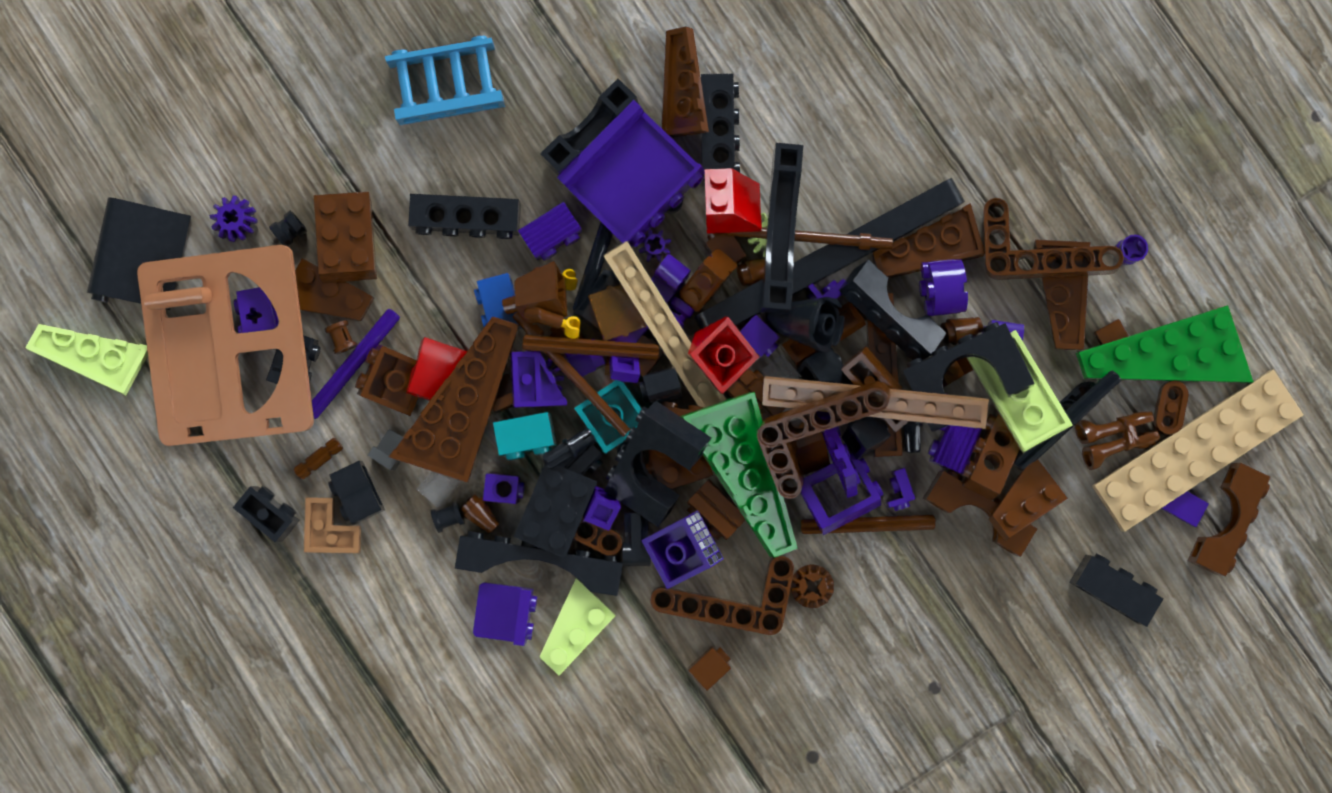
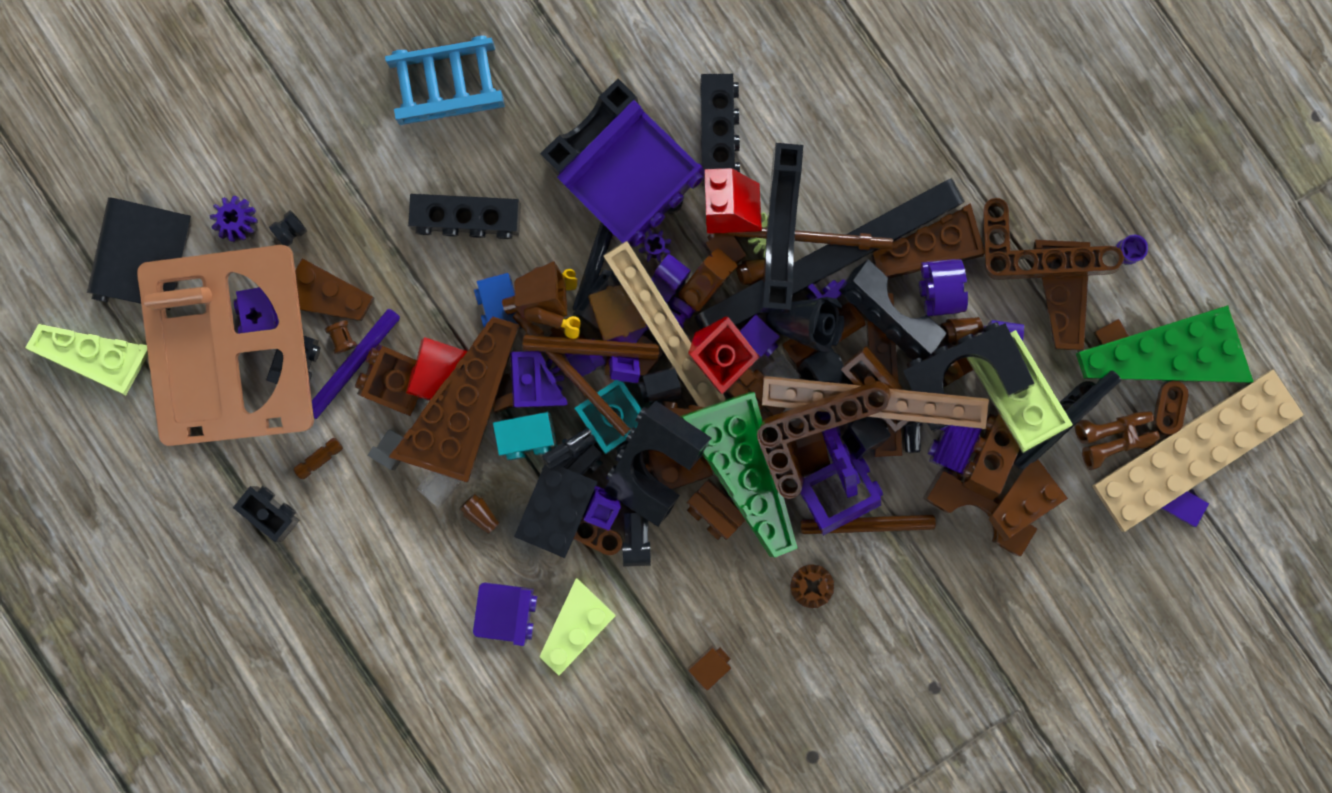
medium nougat plate [304,497,361,553] -> none
reddish brown brick [314,192,377,283] -> none
black brick [328,461,385,524] -> none
black bush [431,501,465,533] -> none
black arch [454,531,623,596] -> none
dark purple brick [483,473,525,504] -> none
dark purple brick [518,202,582,261] -> none
dark purple brick [641,510,724,589] -> none
reddish brown beam [651,555,794,635] -> none
reddish brown wing [662,26,709,138] -> none
dark purple bracket [885,468,915,511] -> none
black brick [1069,553,1164,627] -> none
reddish brown arch [1187,463,1270,576] -> none

